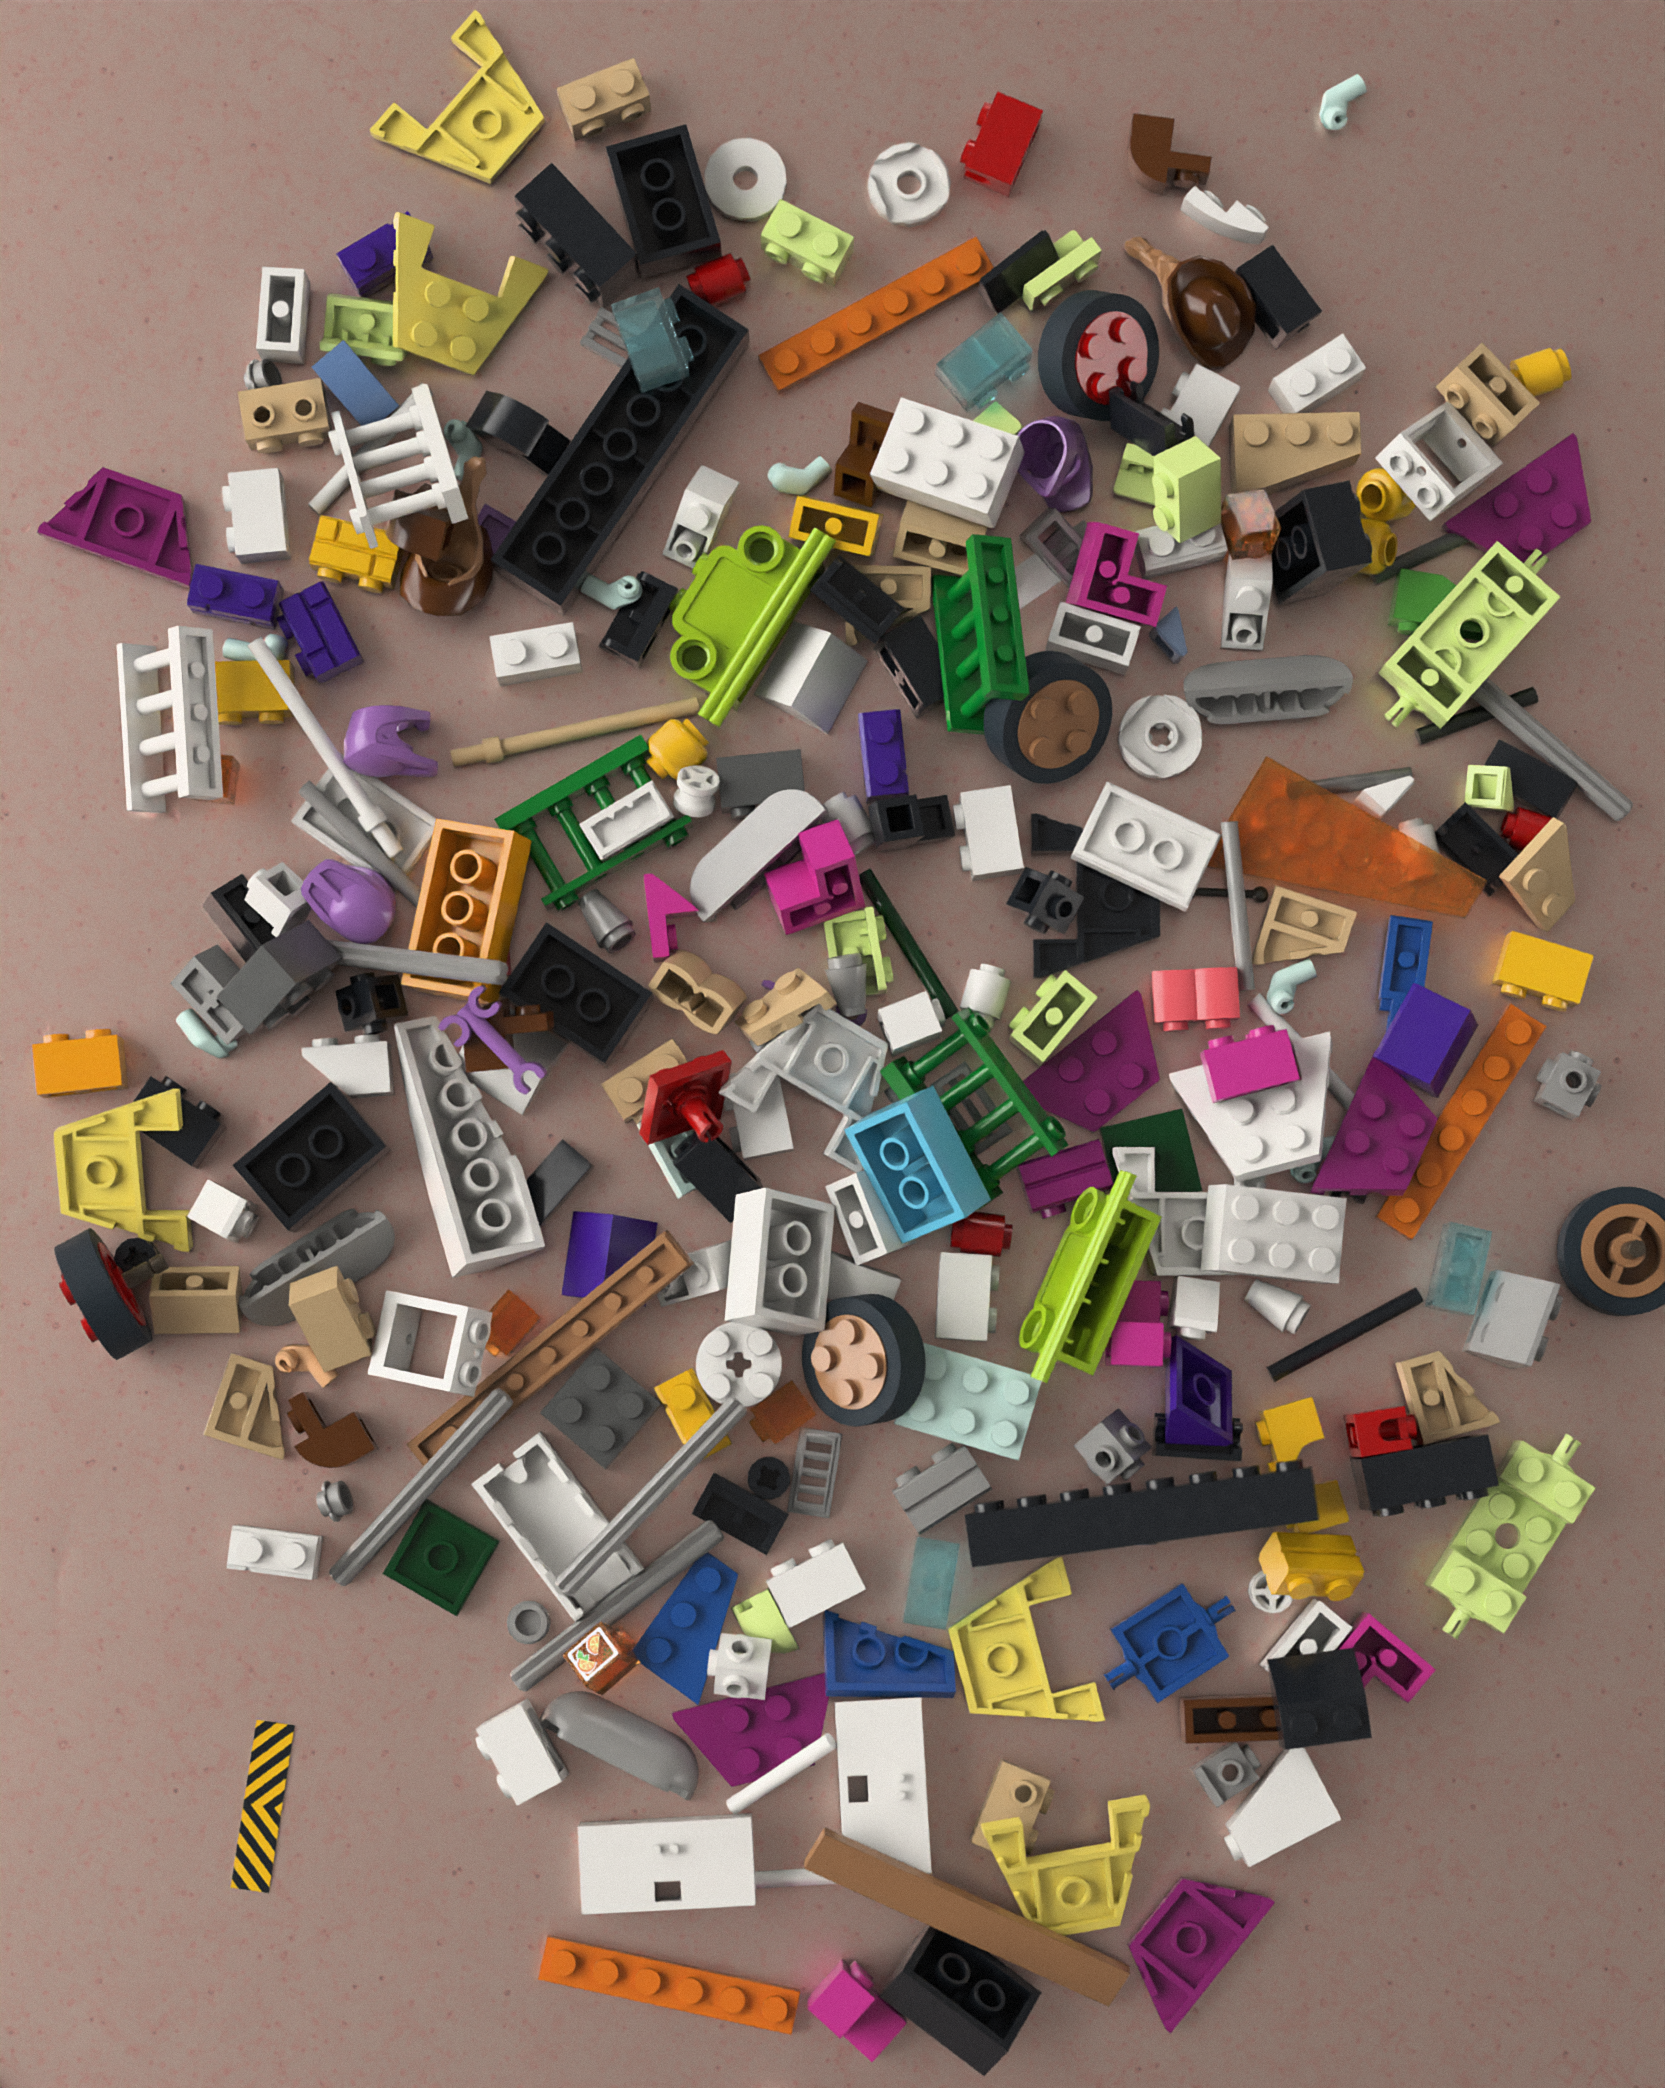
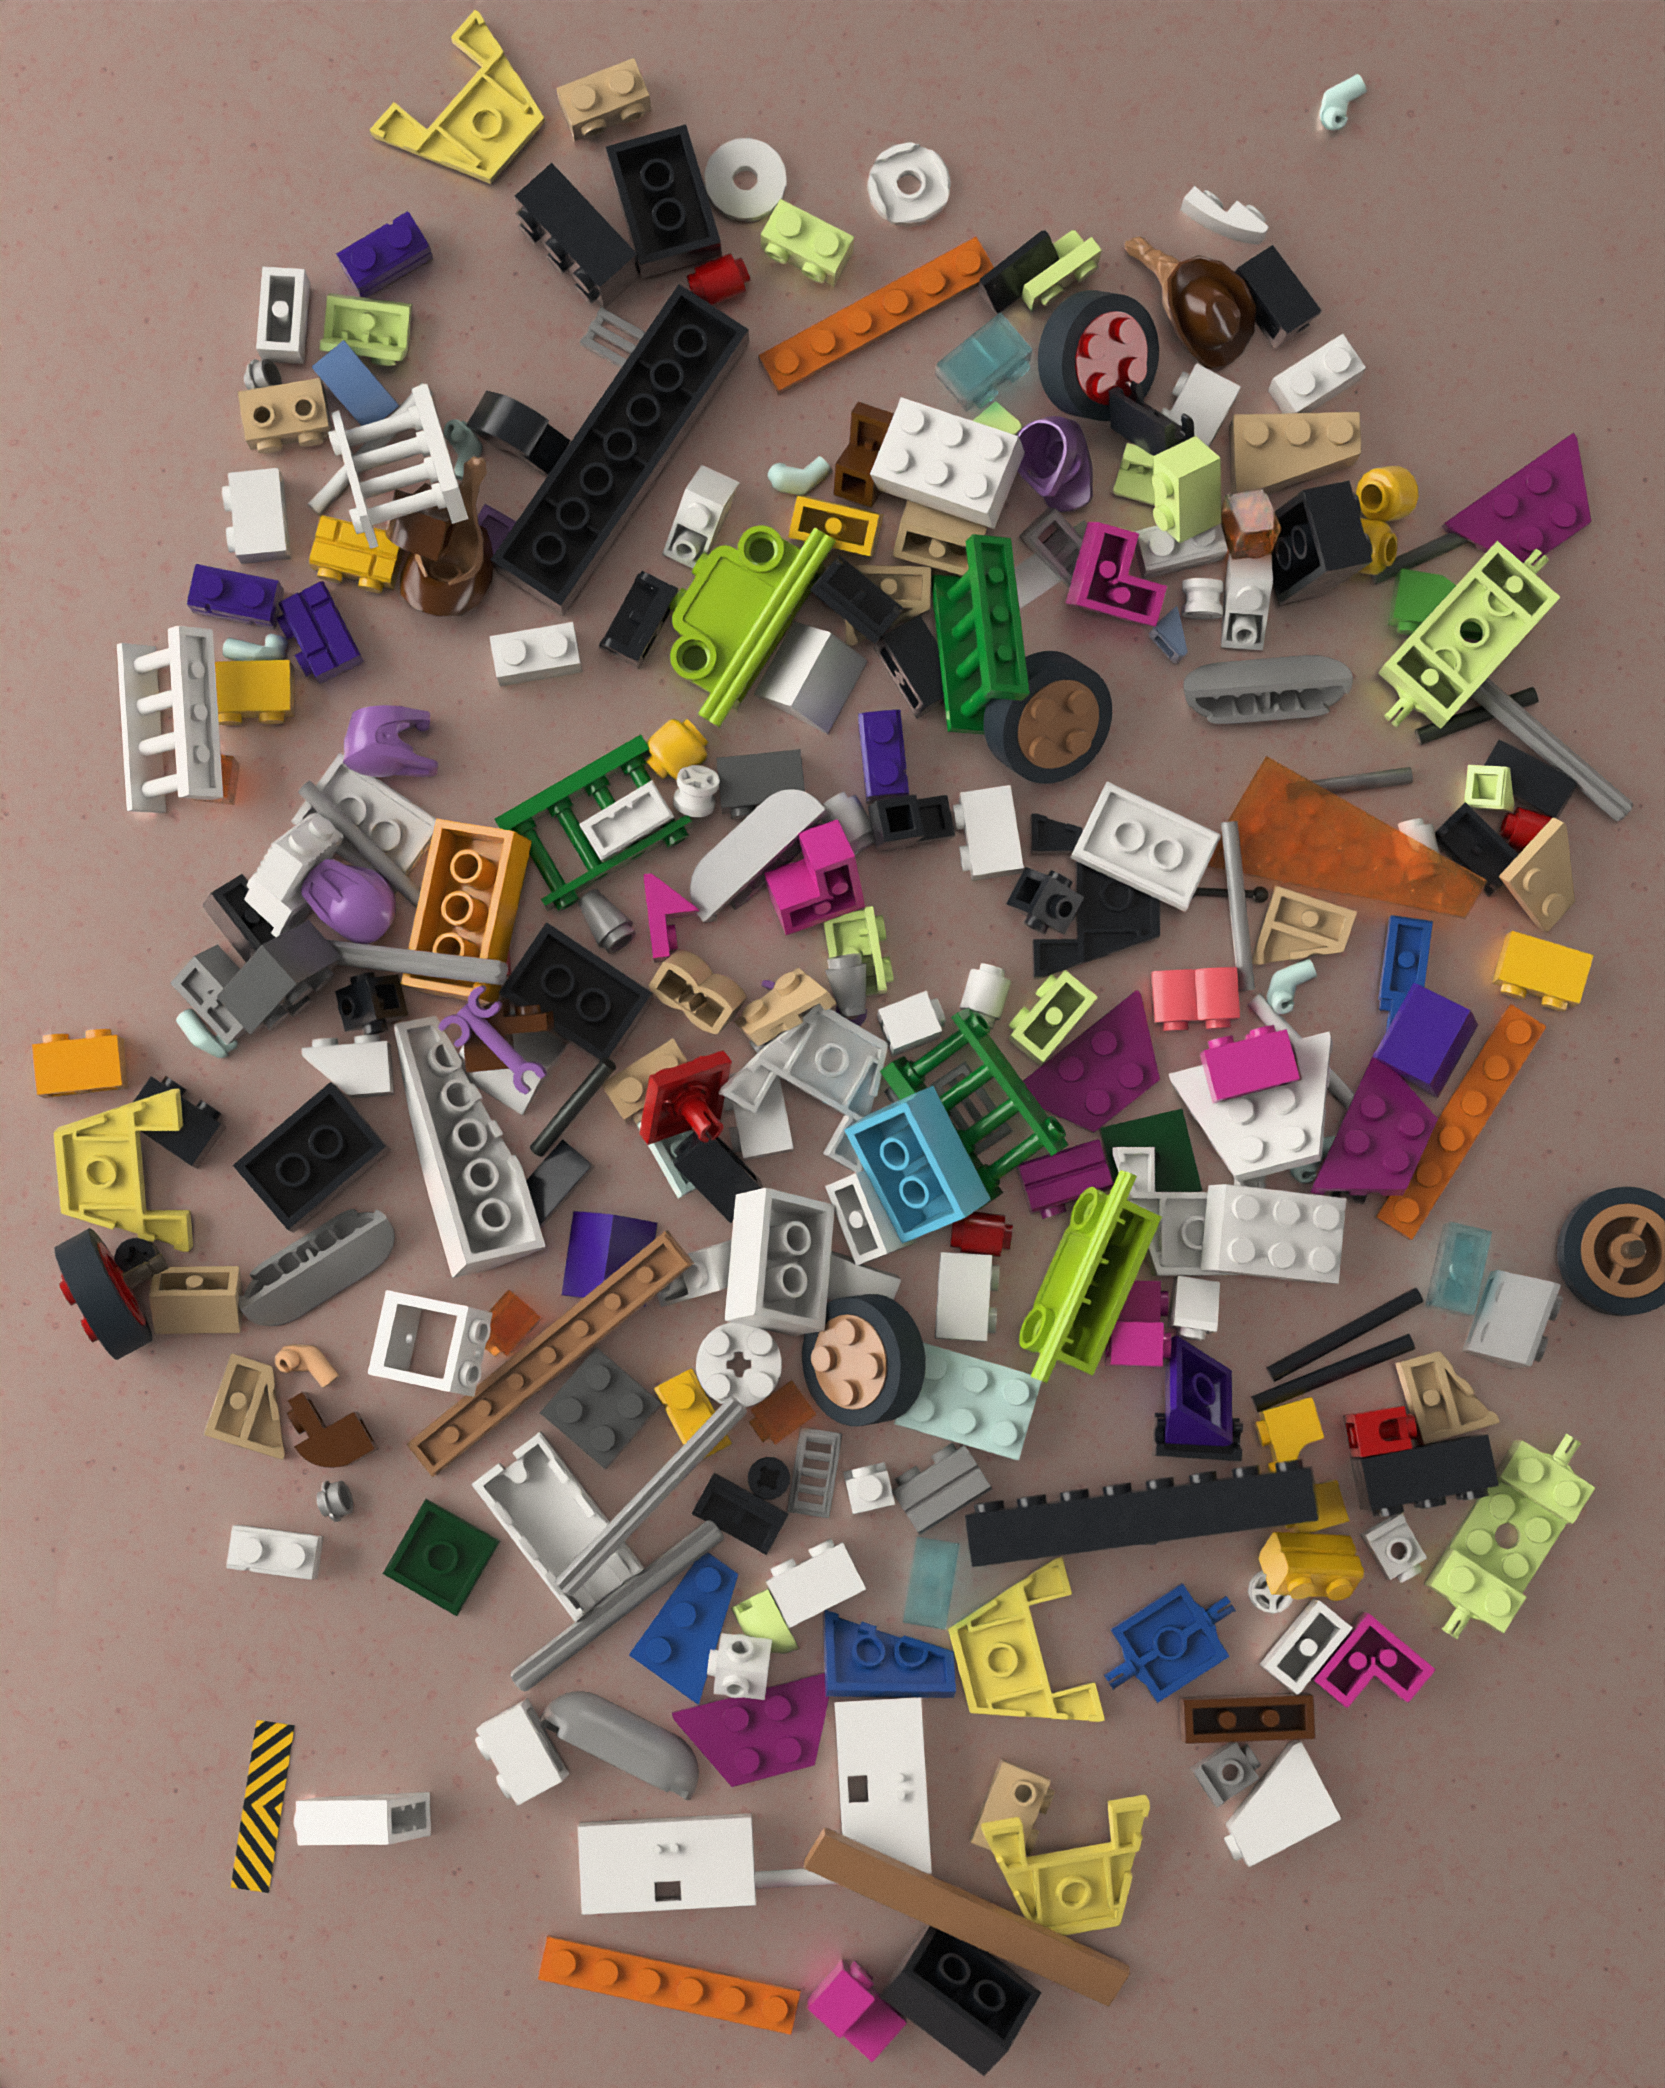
magenta wing [37,467,193,588] -> none
white slope [187,1180,259,1243] -> none
white bar [247,637,403,858] -> none
tan brick [289,1265,376,1373] -> none
light grey axle [329,1388,513,1586] -> none
light yellow wing [393,212,549,375] -> none
tan bar [450,697,700,767] -> none
light grey tile [507,1601,551,1644] -> none
clear orange brick [562,1621,640,1696] -> none
light aqua arm [581,574,642,609] -> none
clear light blue brick [611,287,694,393] -> none
white bar [726,1733,837,1814] -> none
dark green bar [859,868,959,1020] -> none
red brick [960,91,1043,197] -> none
white brick [1045,601,1141,675] -> none
light grey brick [1074,1408,1152,1485] -> none
white plate [1117,694,1202,781] -> none
reddish brown brick [1127,113,1212,195] -> none
magenta wing [1127,1877,1275,2033] -> none
white cone [1244,1279,1311,1334] -> none
black slope [1267,1648,1372,1750] -> none
white slope [1353,775,1415,823] -> none
white window [1375,401,1503,521] -> none
tan brick [1436,342,1540,447] -> none
yellow brick [1509,348,1572,397] -> none
light grey brick [1533,1050,1602,1120] -> none
none -> white brick [253,813,344,902]
none -> white slope [294,1792,431,1845]
none -> pearl dark grey bar [530,1057,616,1157]
none -> white brick [843,1462,895,1514]
none -> white wheel [1181,578,1224,620]
none -> black bar [1251,1334,1415,1412]
none -> white brick [1360,1513,1427,1583]

